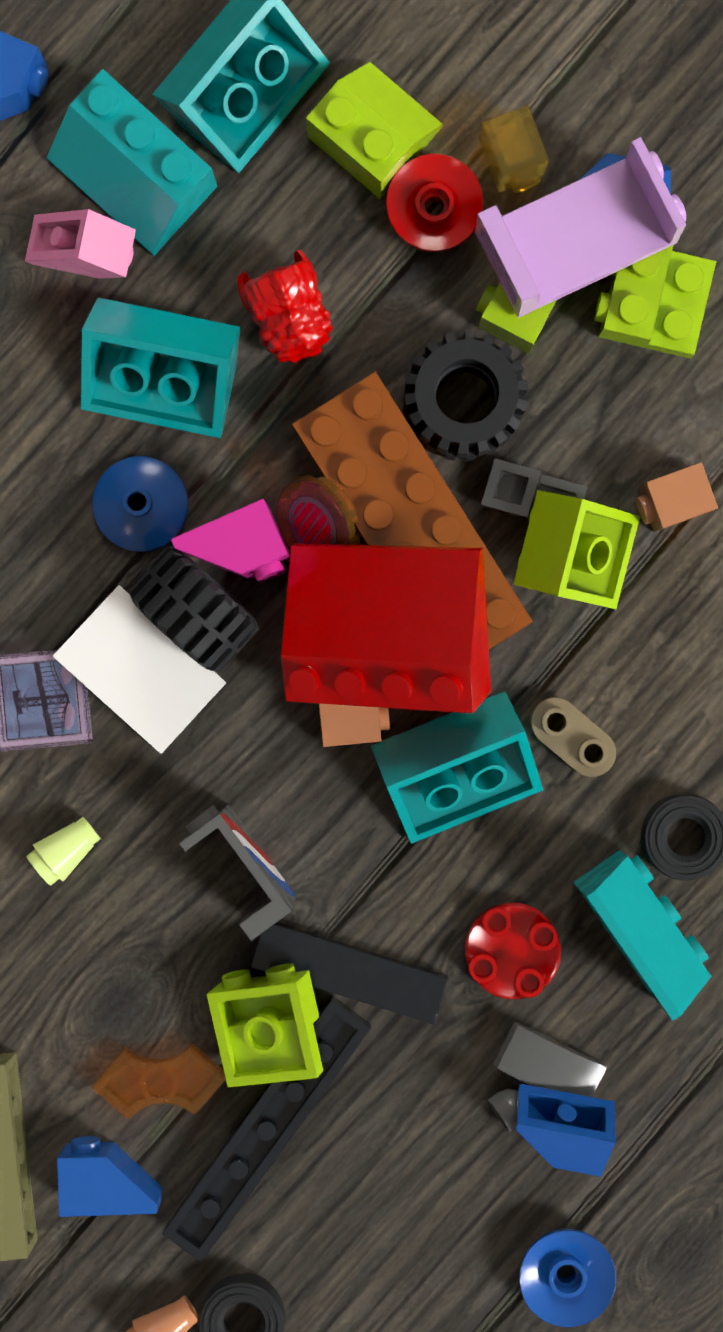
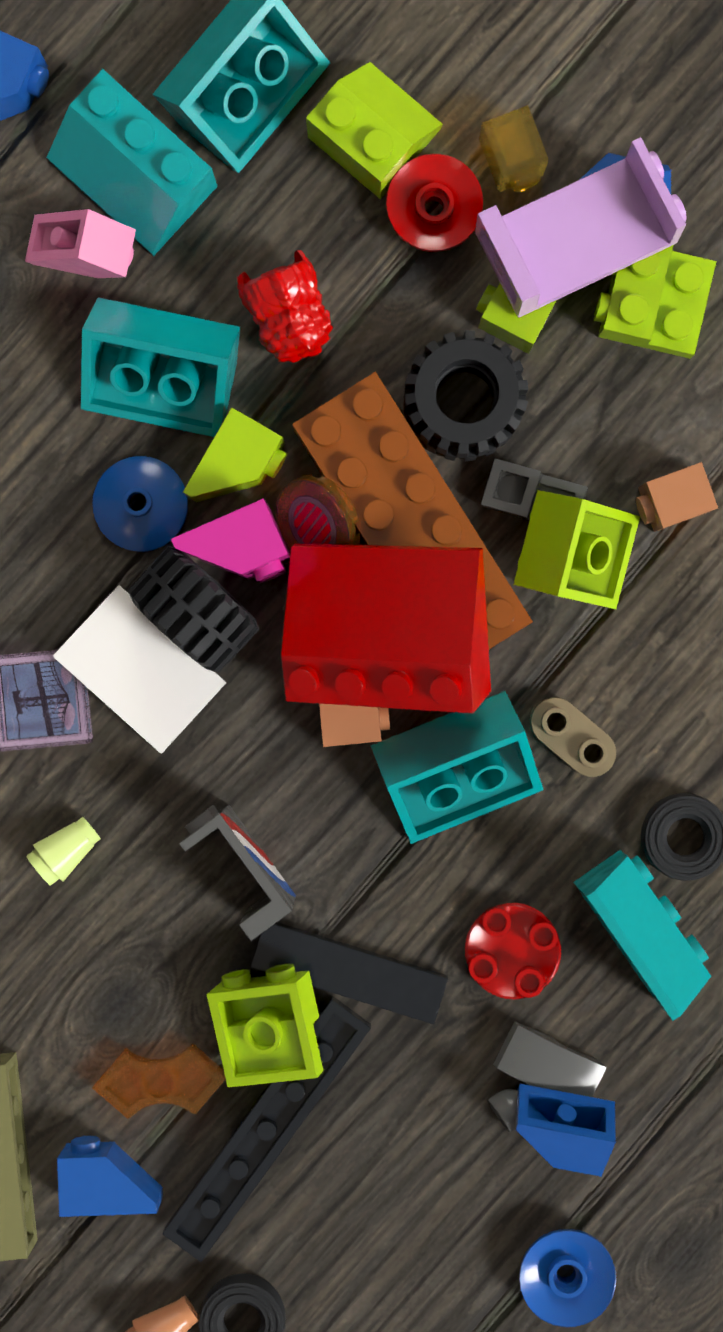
none -> lime slope [183,408,287,502]

